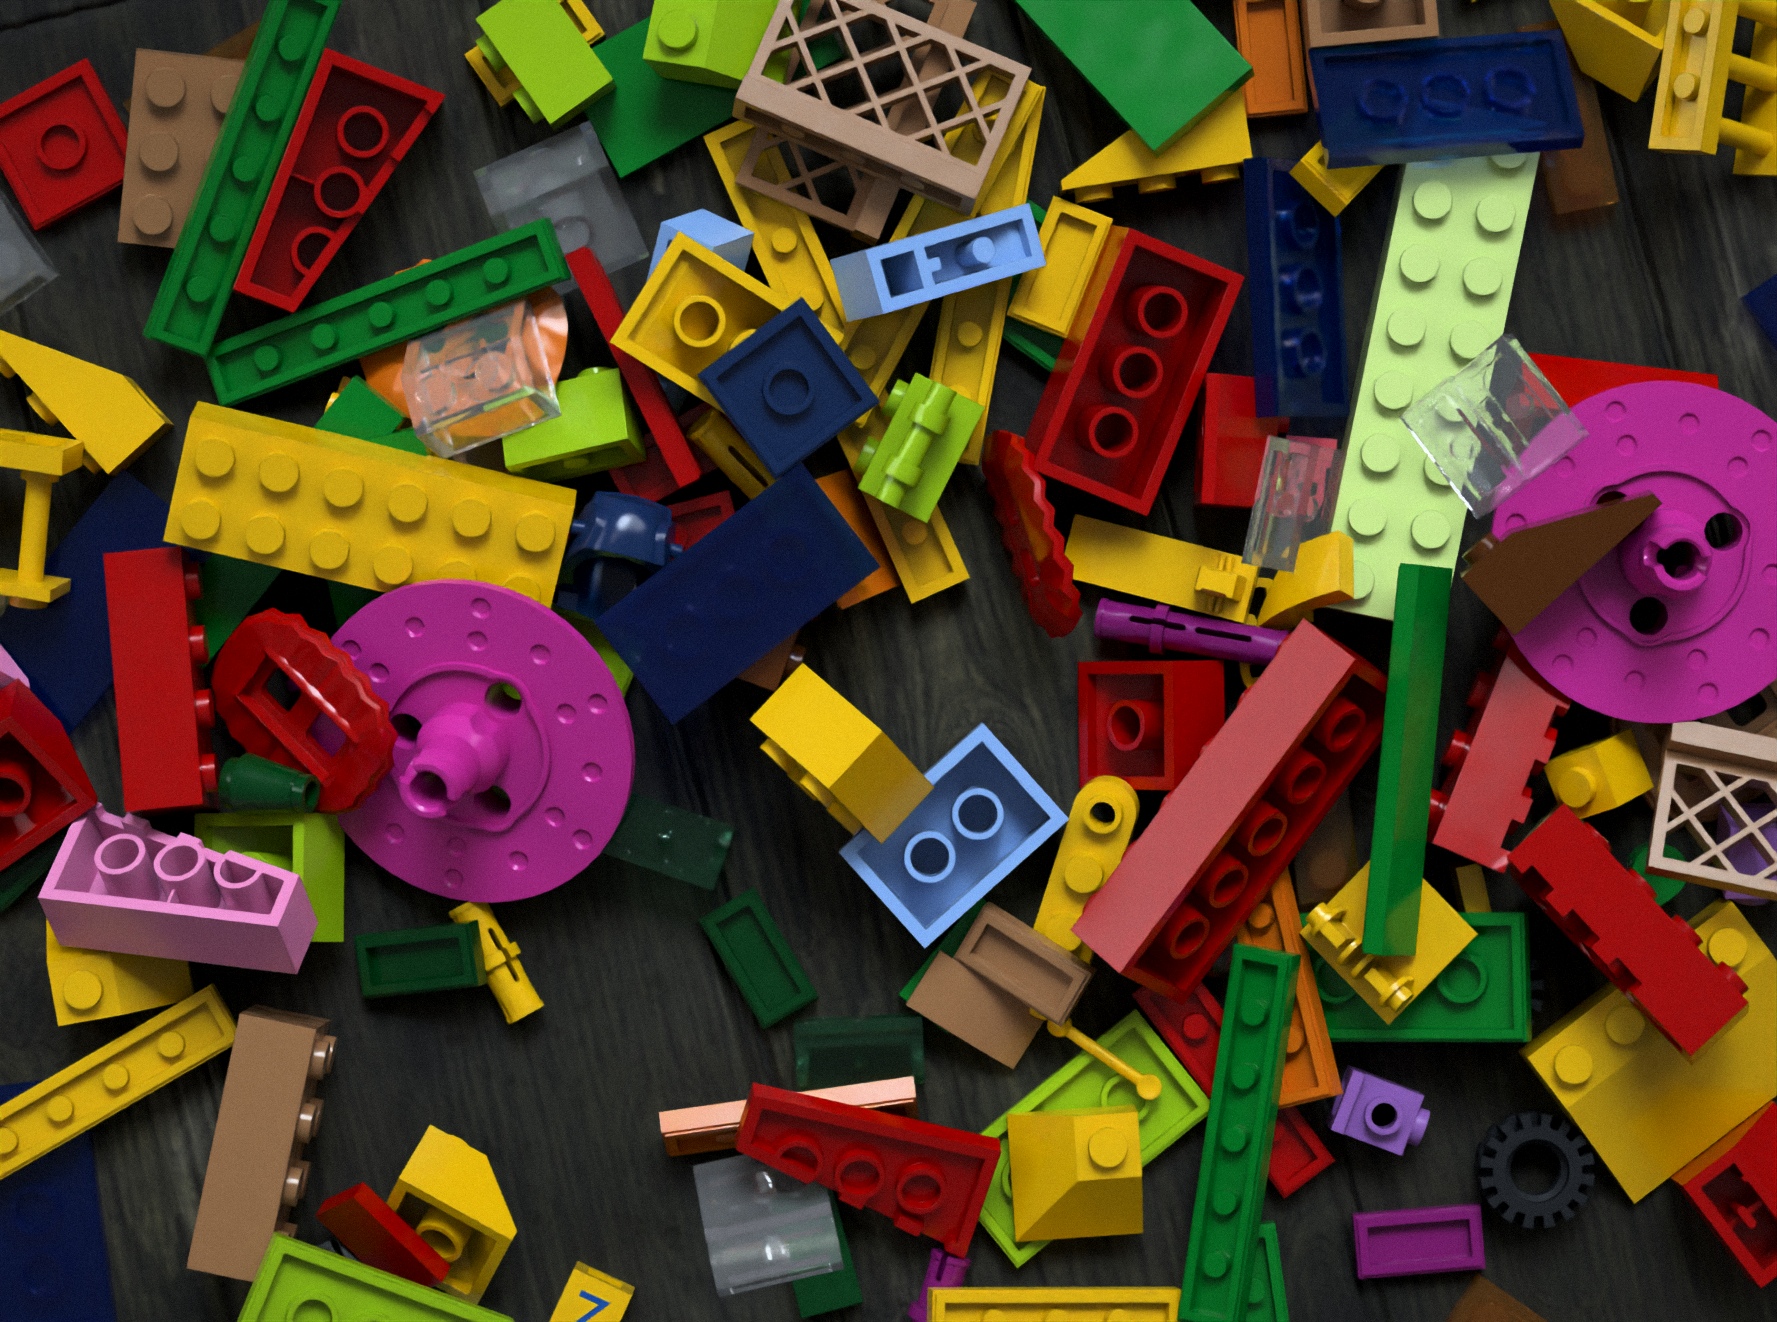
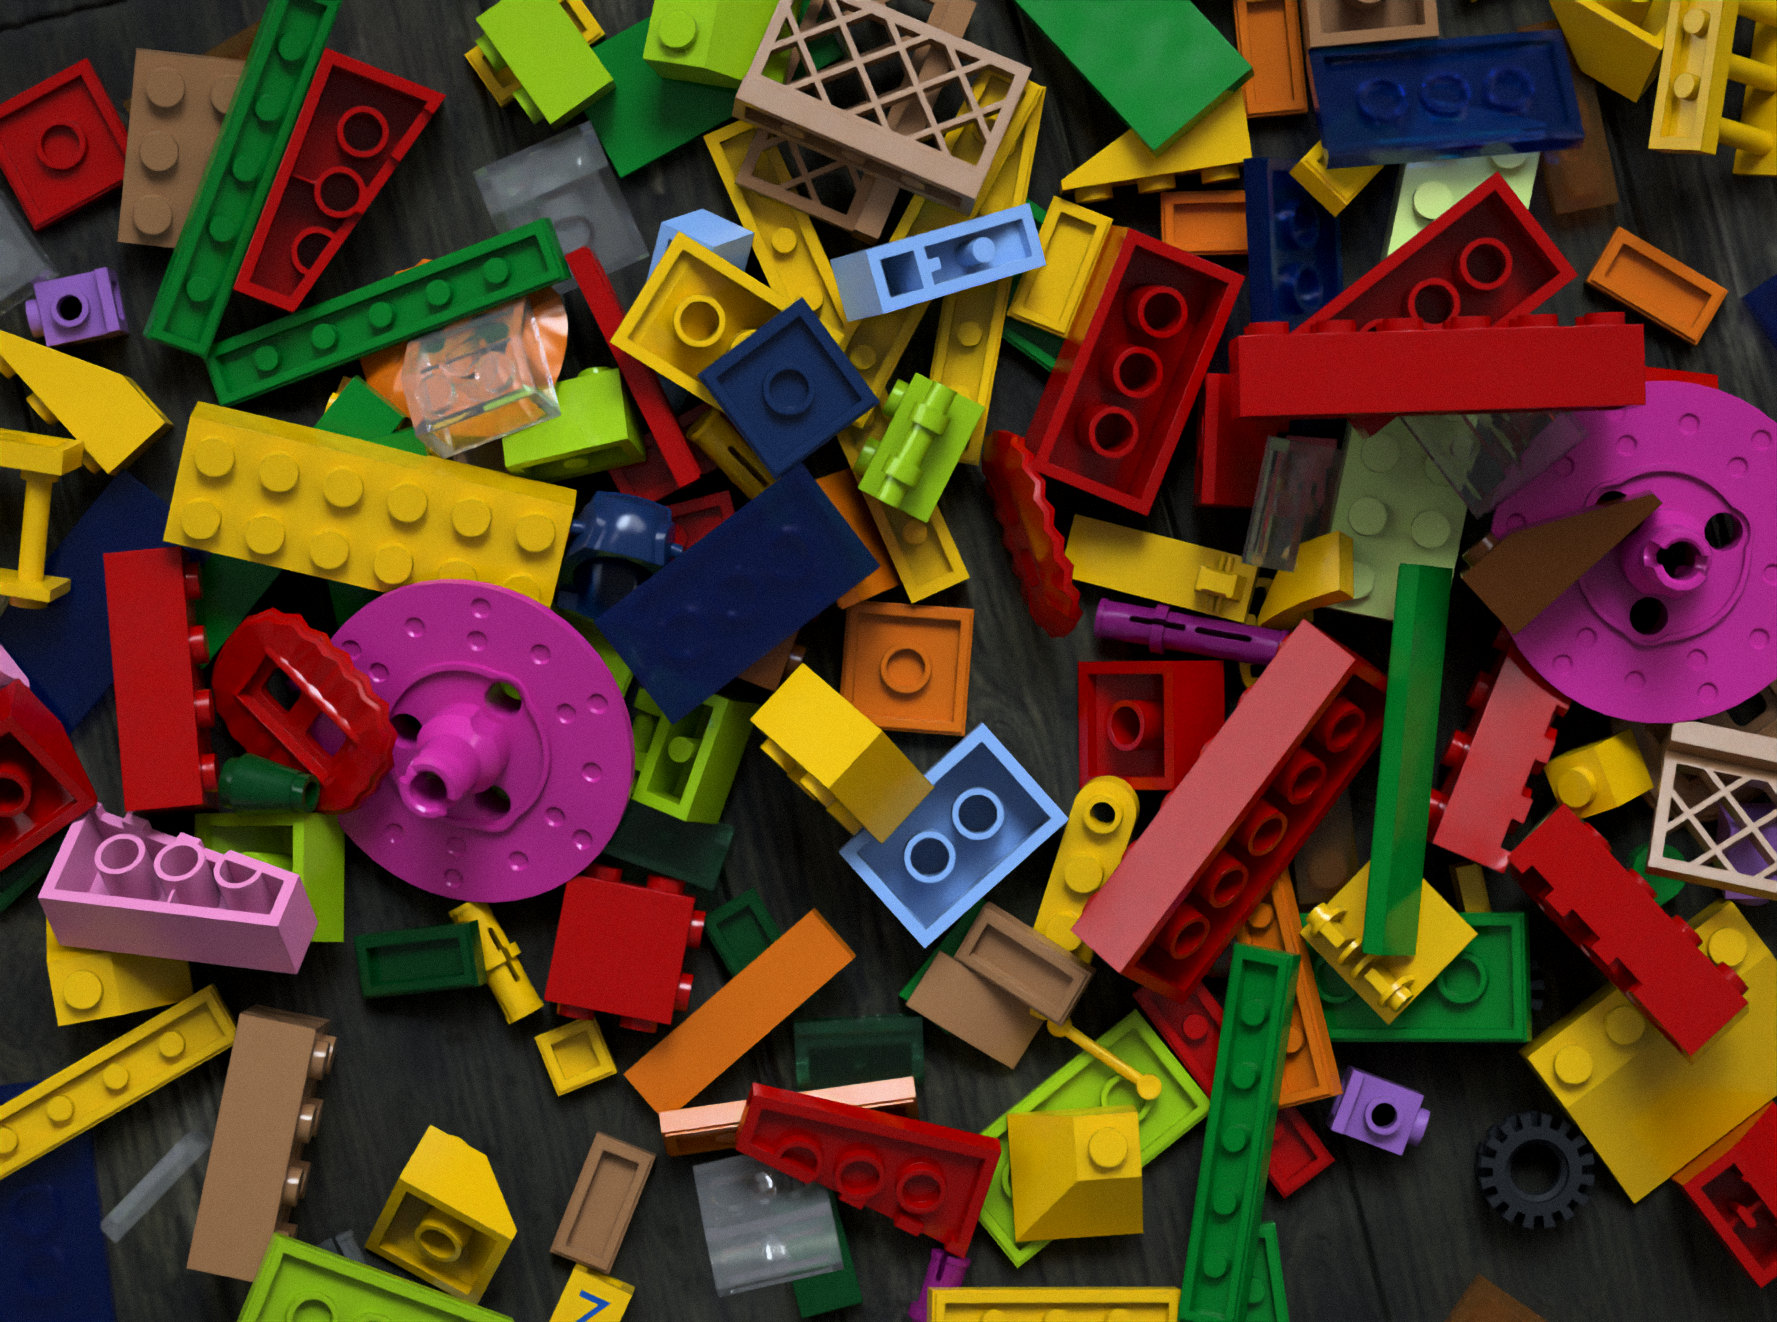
red tile [315,1182,451,1288] -> none
magenta tile [1351,1202,1486,1279] -> none
none -> medium lavender brick [25,267,130,350]
none -> clear tile [100,1129,212,1243]
none -> yellow tile [534,1014,618,1096]
none -> red brick [544,862,706,1033]
none -> medium nougat tile [550,1131,657,1275]
none -> orange tile [623,907,857,1115]
none -> lime brick [631,666,760,824]
none -> orange tile [840,601,974,736]
none -> orange tile [1159,189,1290,256]
none -> red brick [1228,312,1646,421]
none -> red brick [1289,171,1578,440]
none -> orange tile [1583,226,1728,347]

